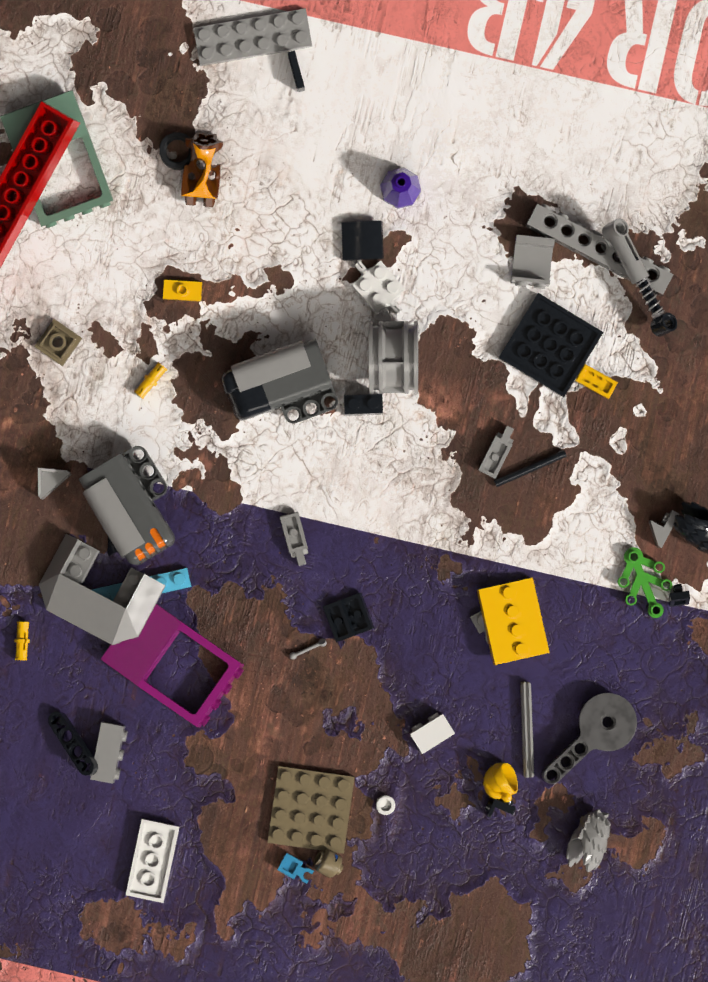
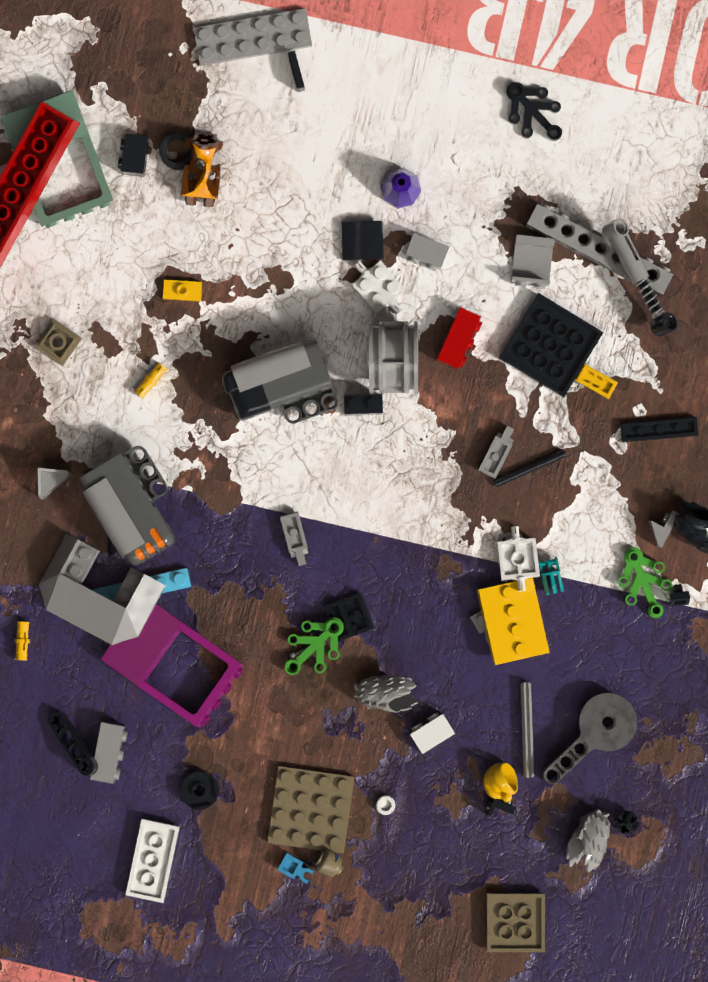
none -> black brick [118,134,149,177]
none -> black plate [180,771,219,810]
none -> bright green plant [285,617,344,675]
none -> light grey head [354,674,418,713]
none -> light grey brick [405,233,449,271]
none -> red brick [437,307,483,370]
none -> dark tan plate [487,893,545,952]
none -> white plate [497,526,540,592]
none -> black plant [506,82,562,141]
none -> teal arm [538,557,564,596]
none -> black gear [614,811,639,834]
none -> black tile [620,417,698,443]

